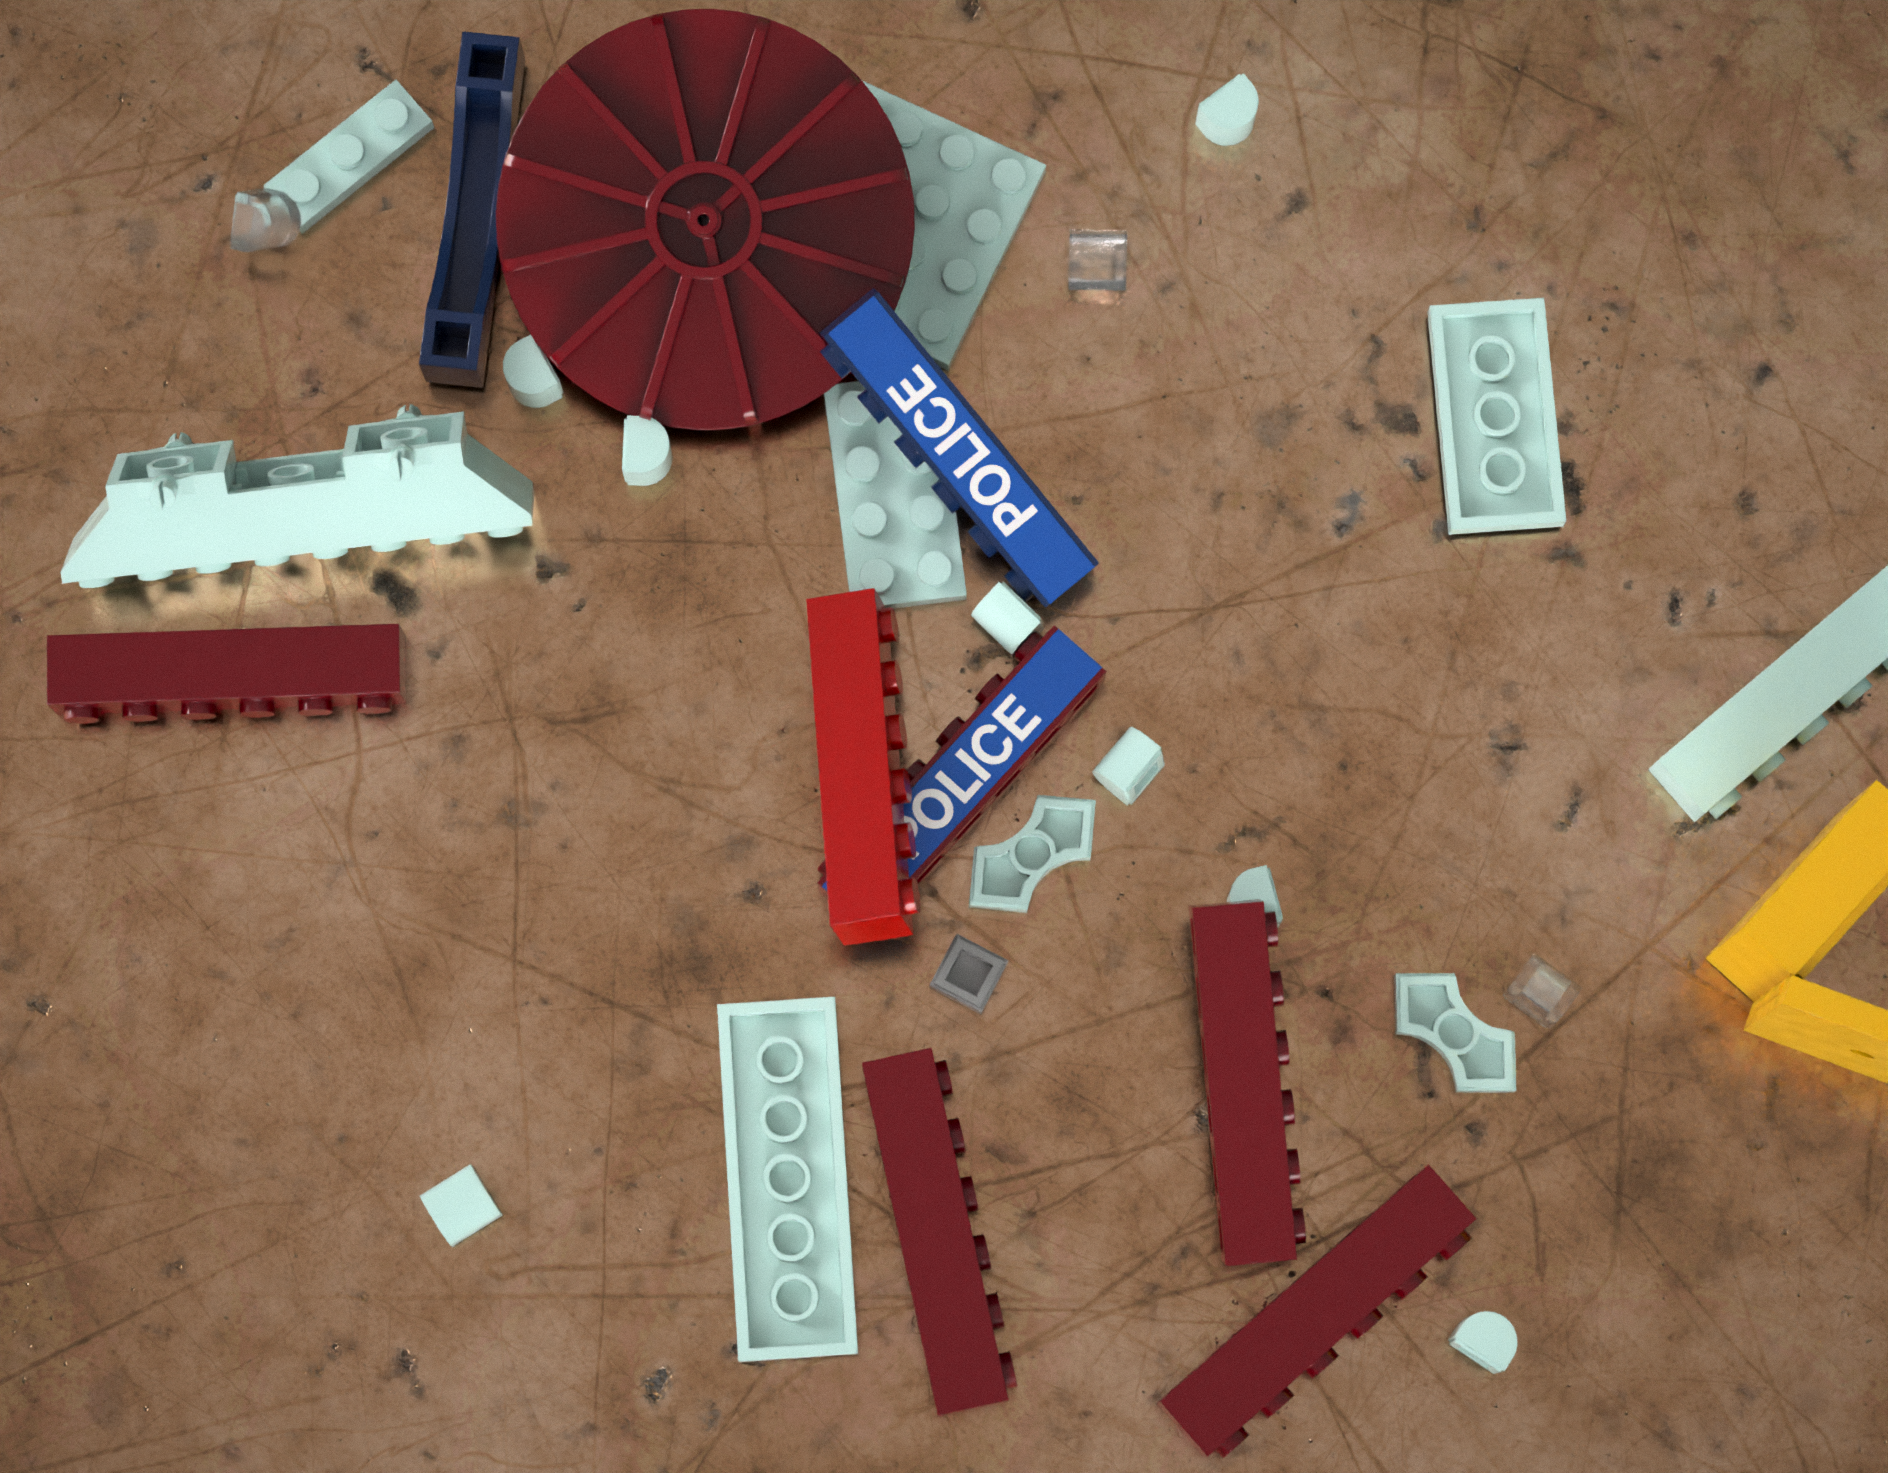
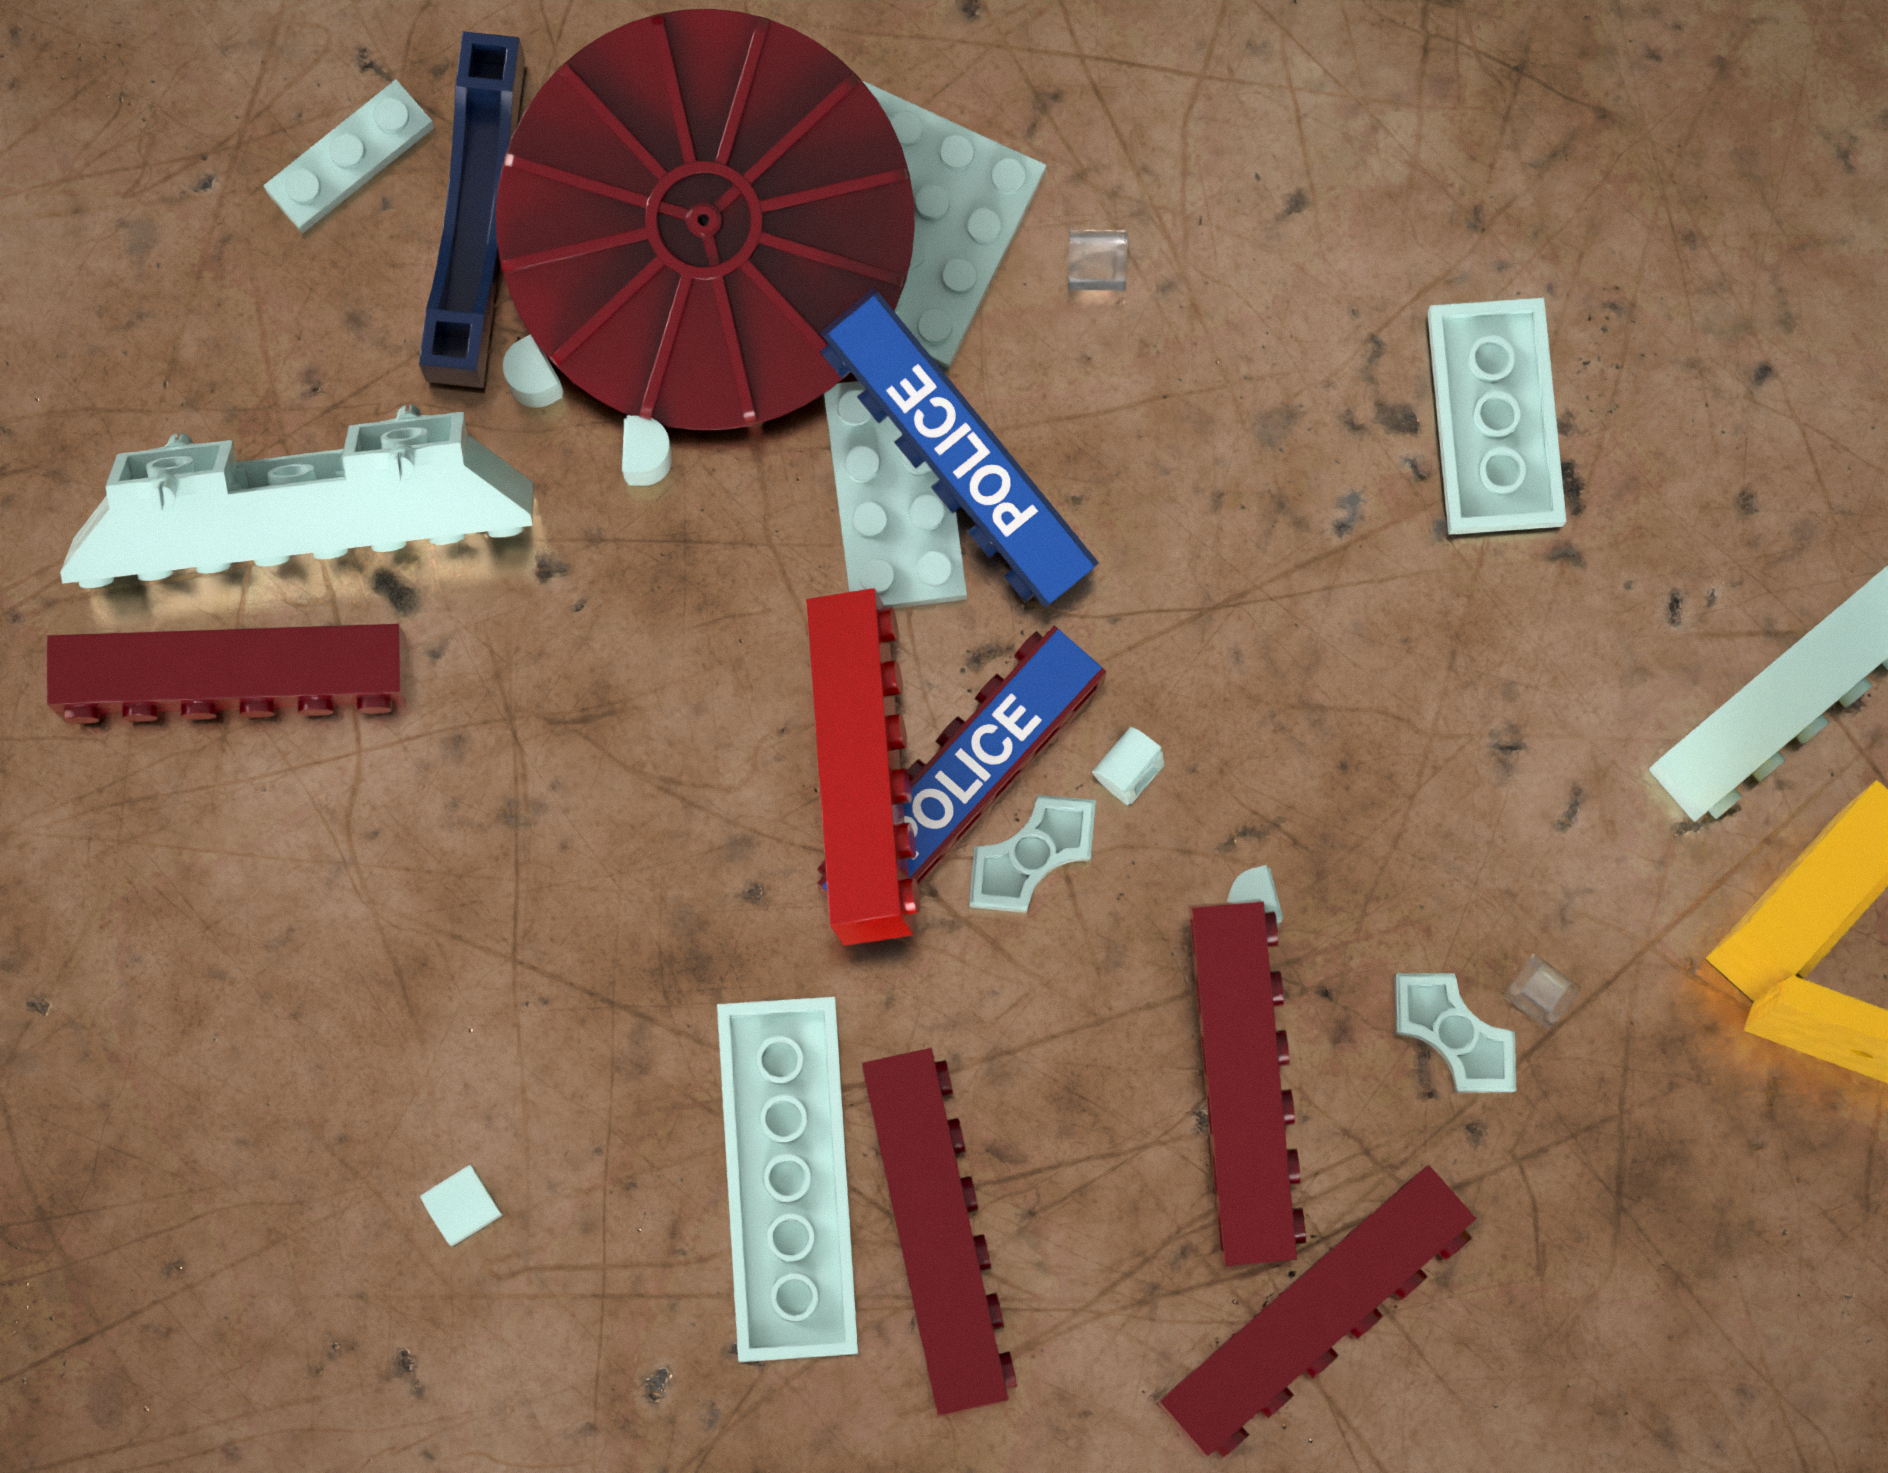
clear brick [230,188,301,252] -> none
light grey tile [929,934,1009,1014] -> none
light aqua brick [971,582,1044,656] -> none
light aqua brick [1195,73,1259,146] -> none
light aqua brick [1448,1311,1518,1374] -> none

